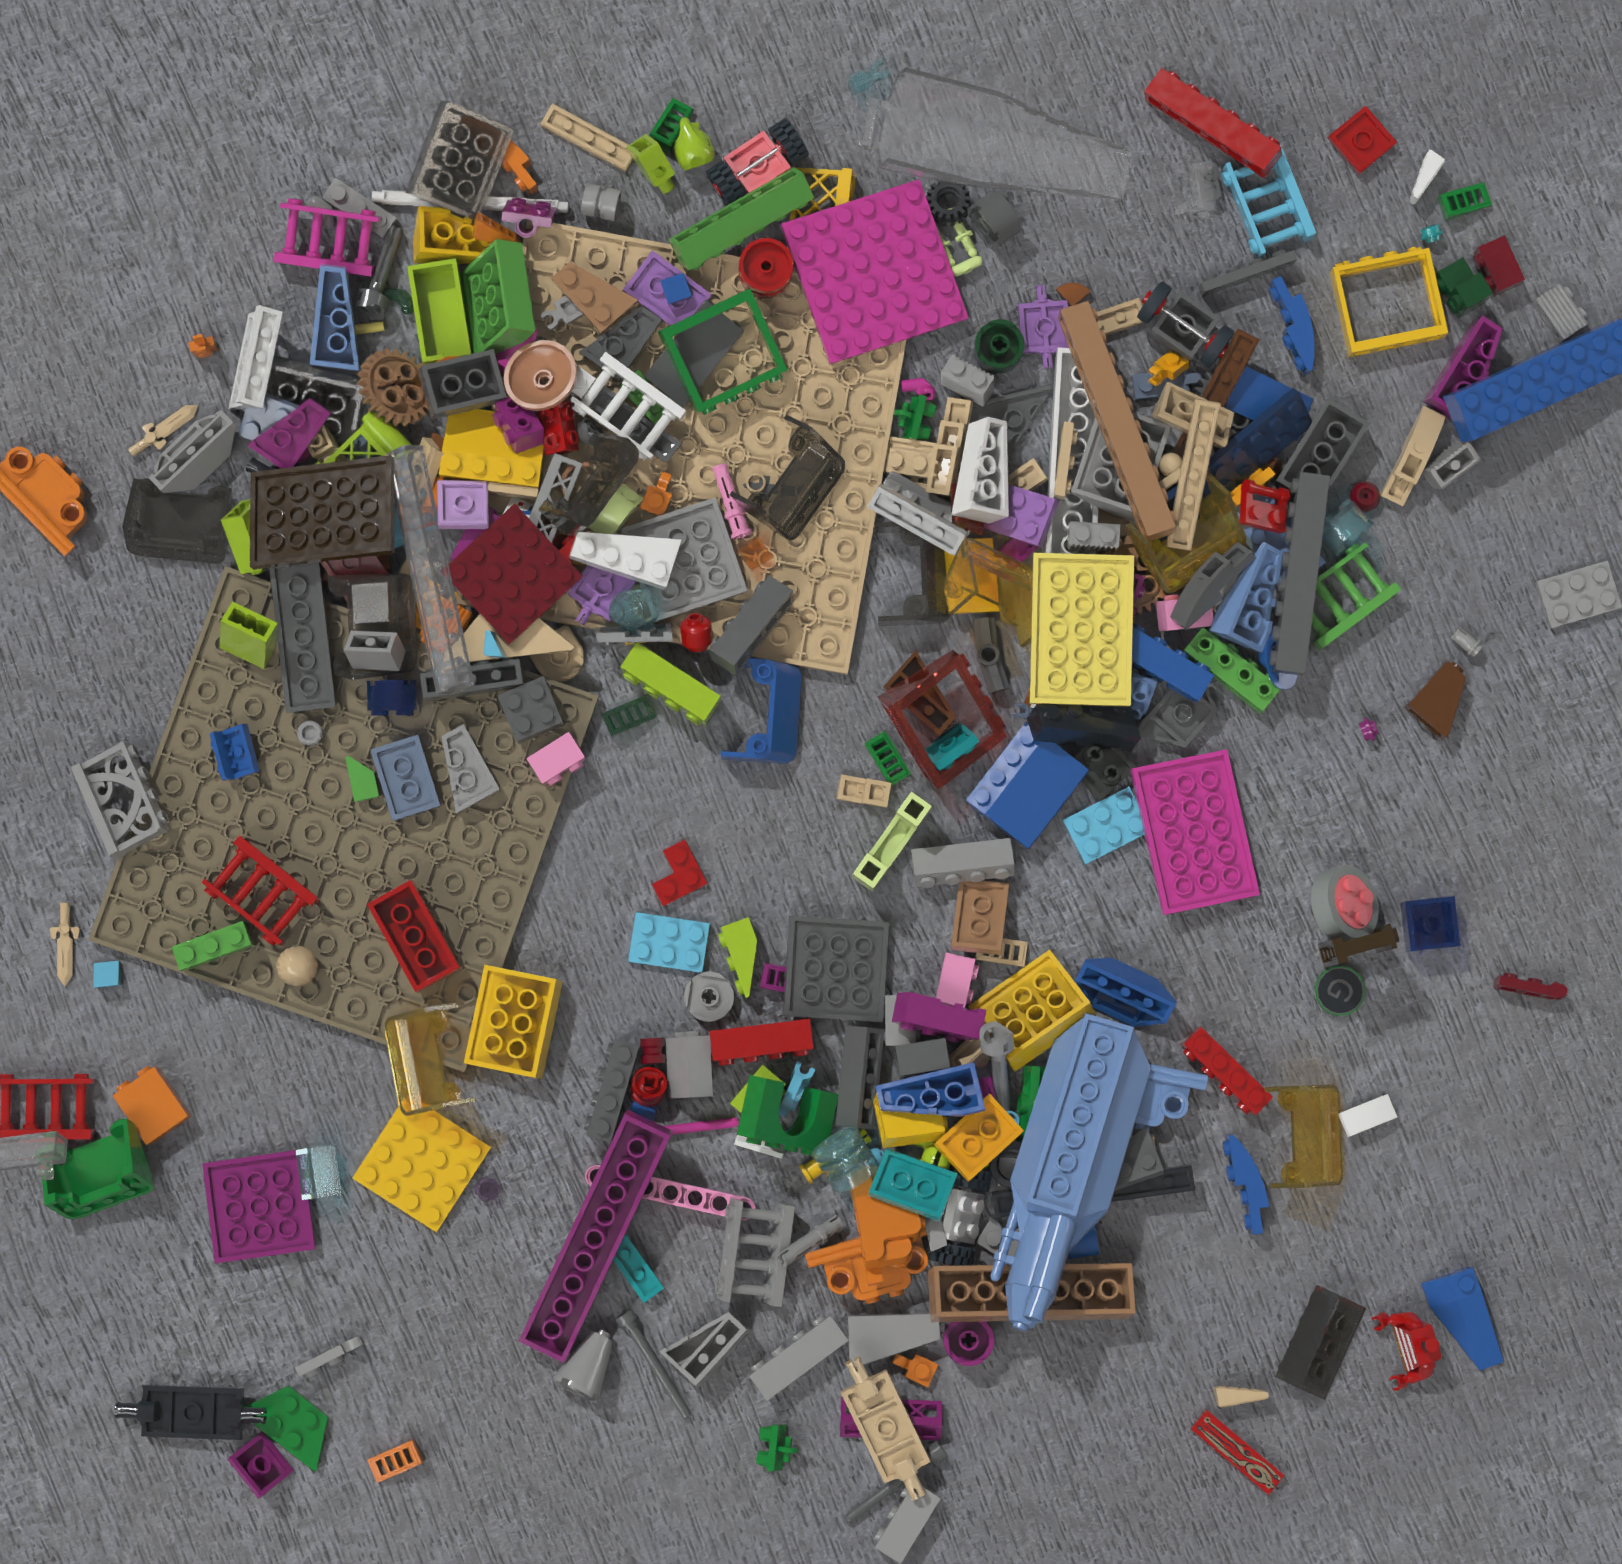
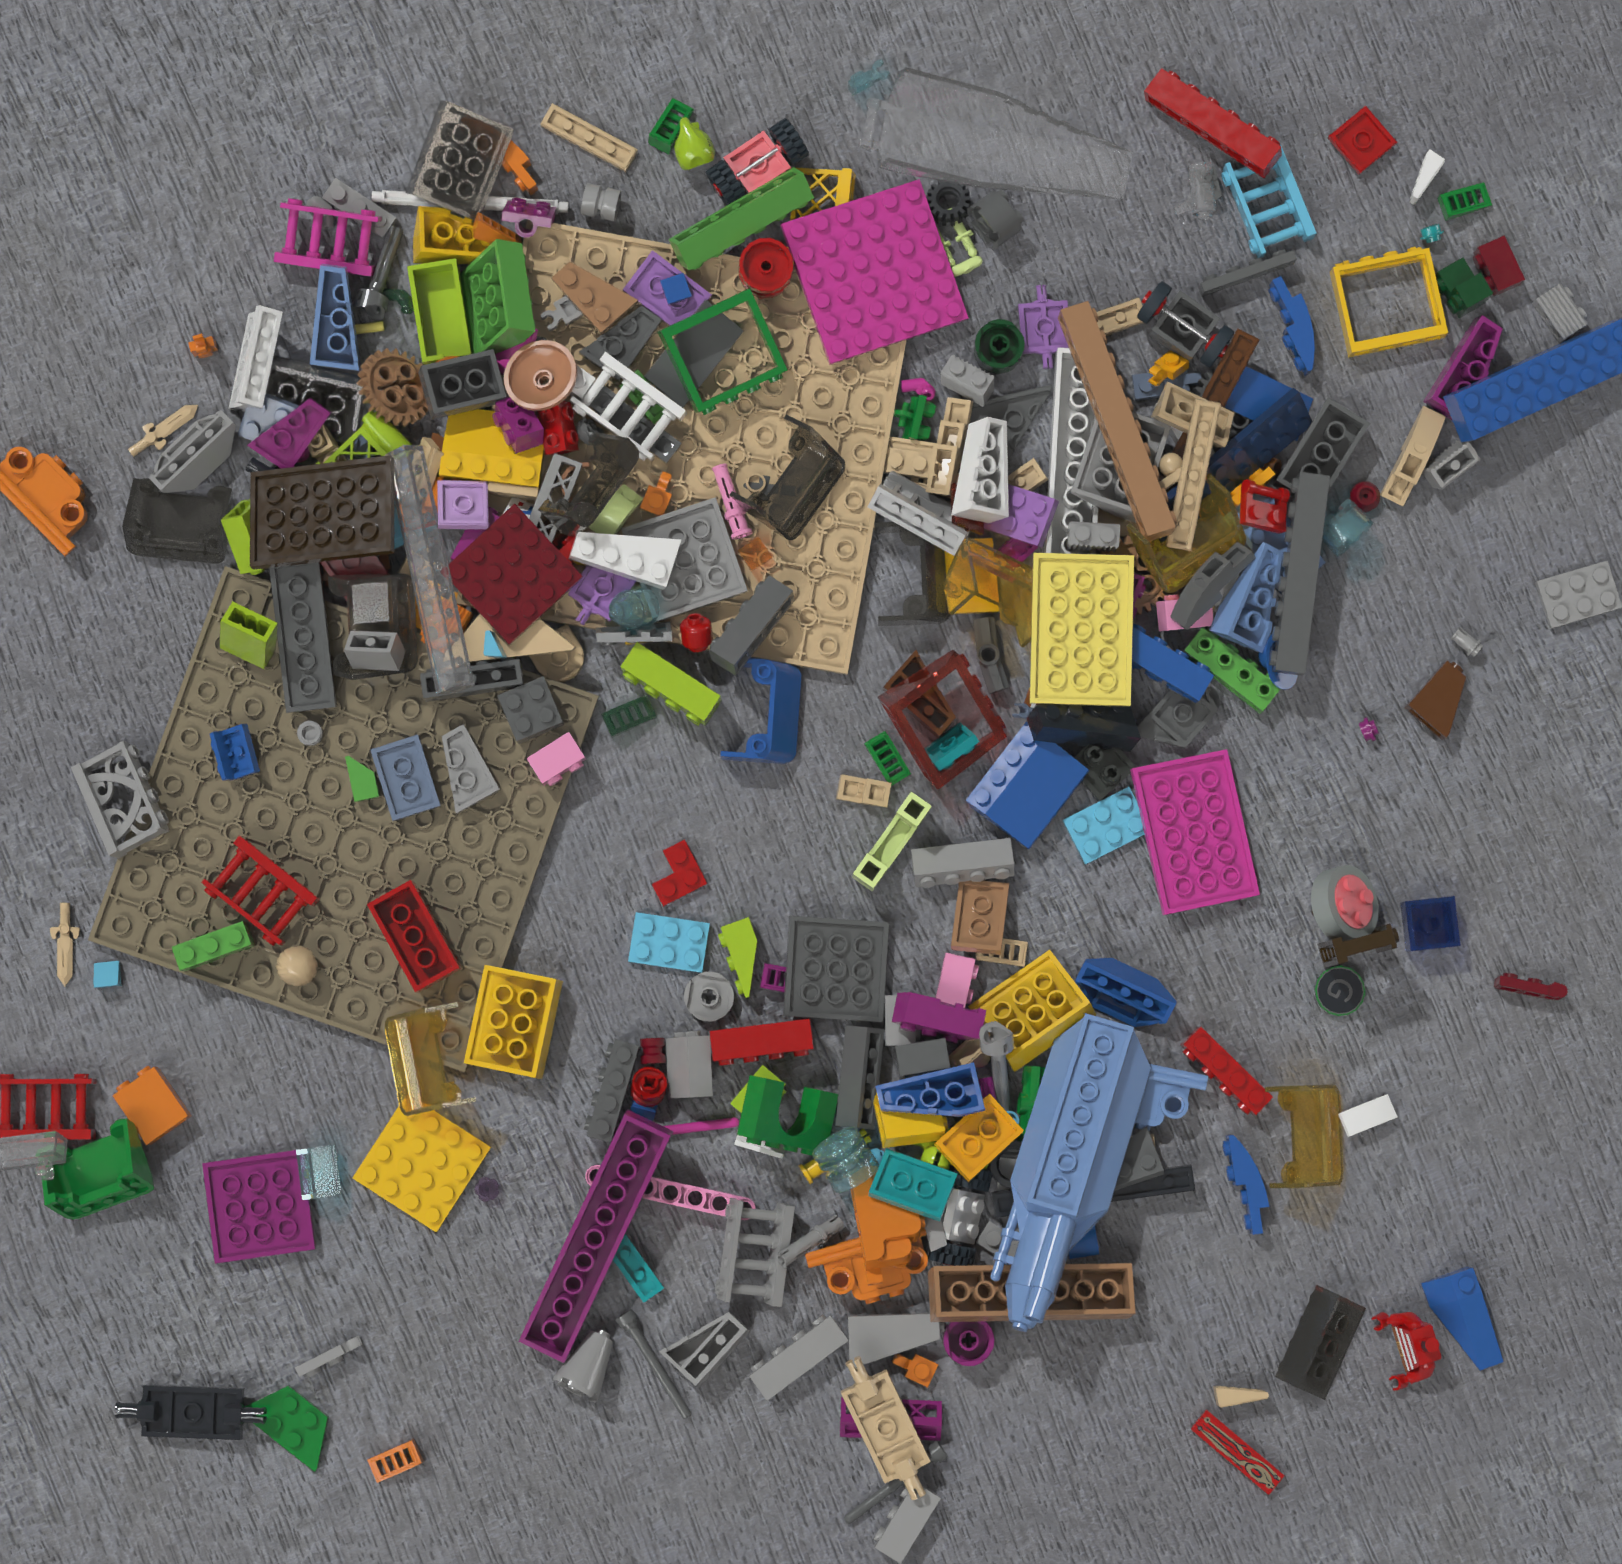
magenta slope [227,1431,294,1499] -> none
clear blue brick [366,680,417,716] -> none
lime torso [626,134,675,194] -> none
green hips [756,1424,799,1472] -> none
medium azure plate [779,1061,815,1118] -> none
tan plate [1053,421,1078,500] -> none
dark orange tile [1056,283,1091,306] -> none
medium blue hips [1131,672,1158,719] -> none
bright green fence [1311,542,1401,651] -> none

